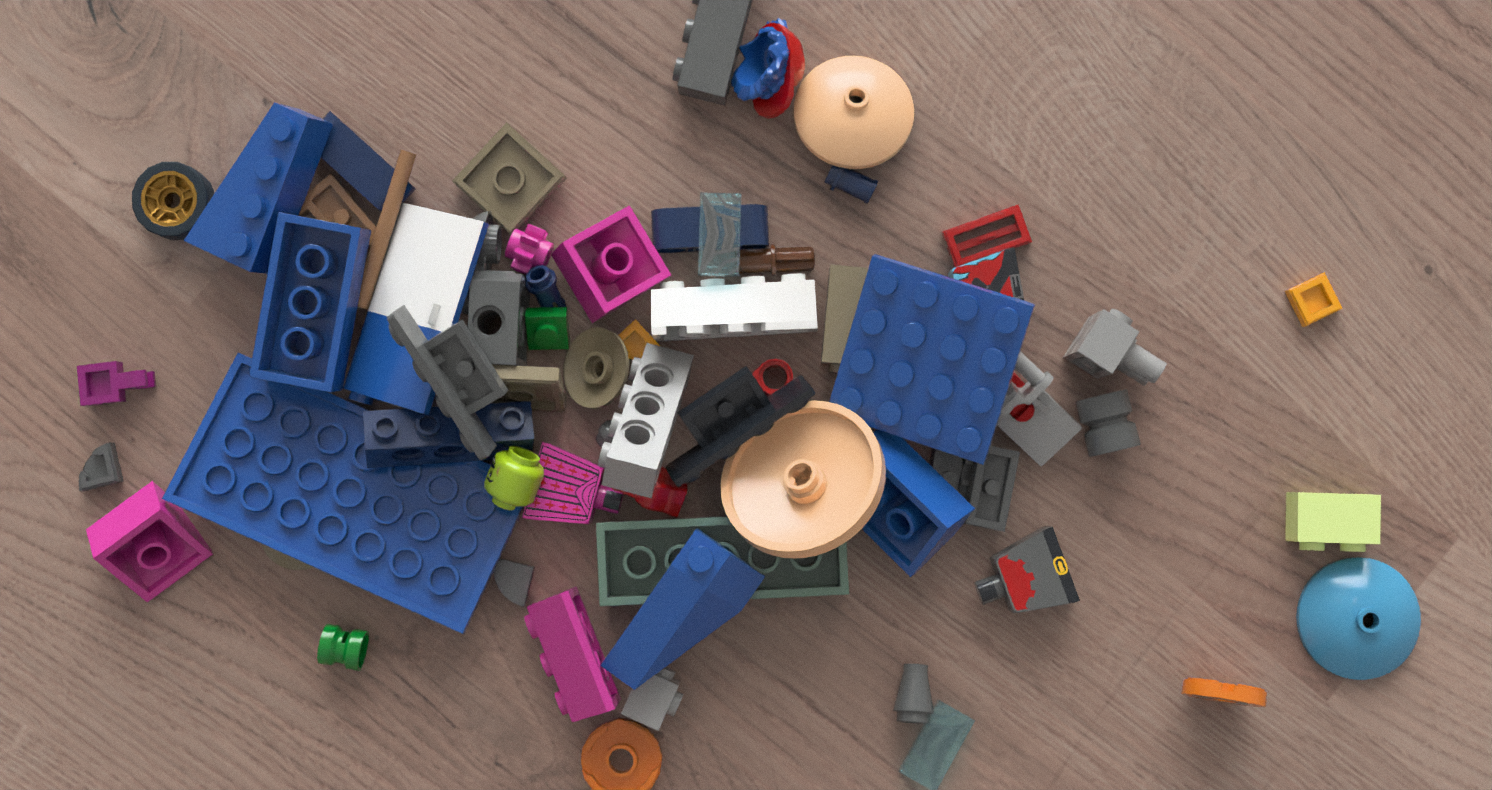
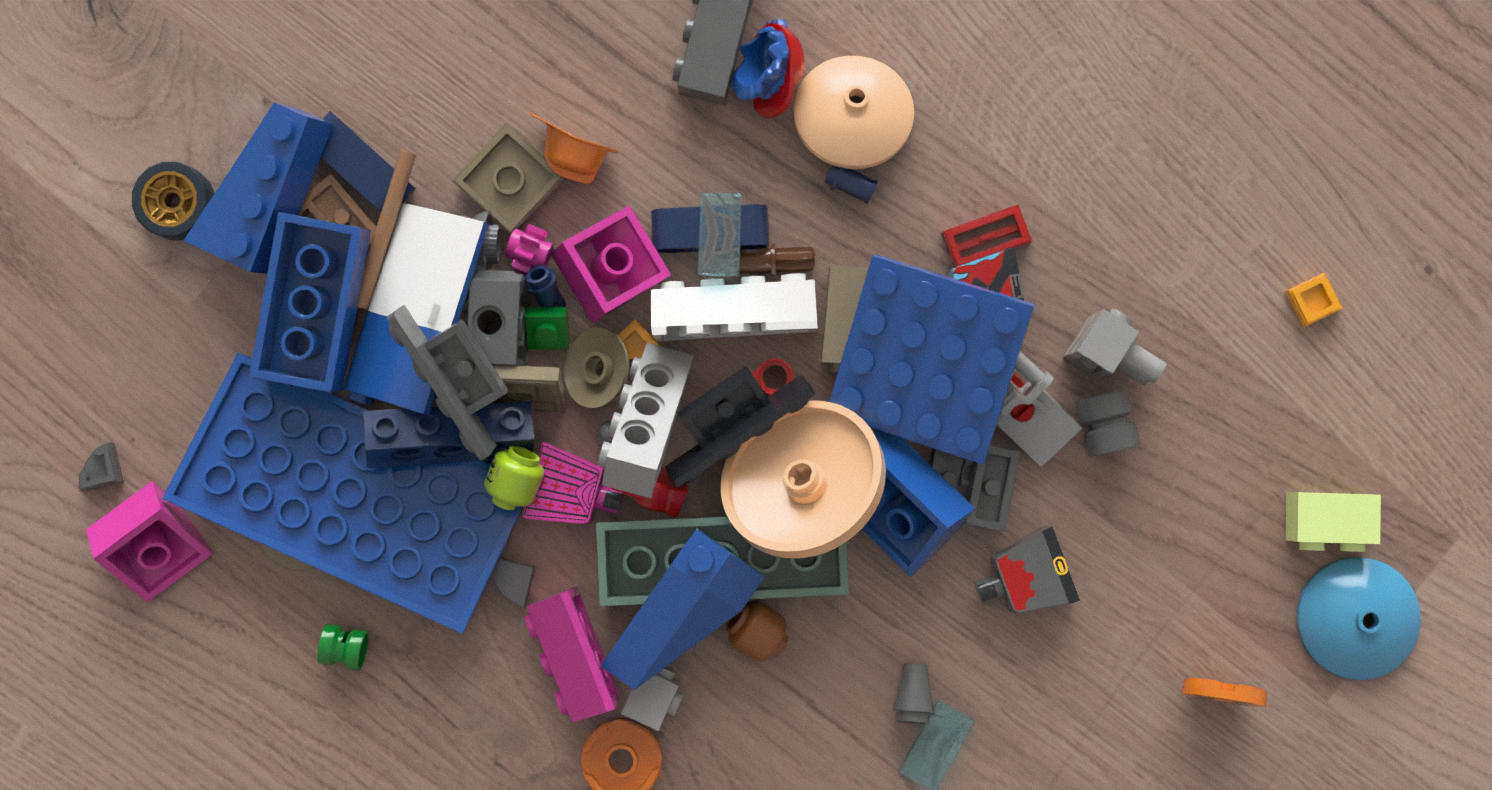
magenta plate [77,361,156,407] -> none
none -> orange piece [529,112,619,184]
none -> dark orange head [726,601,788,662]

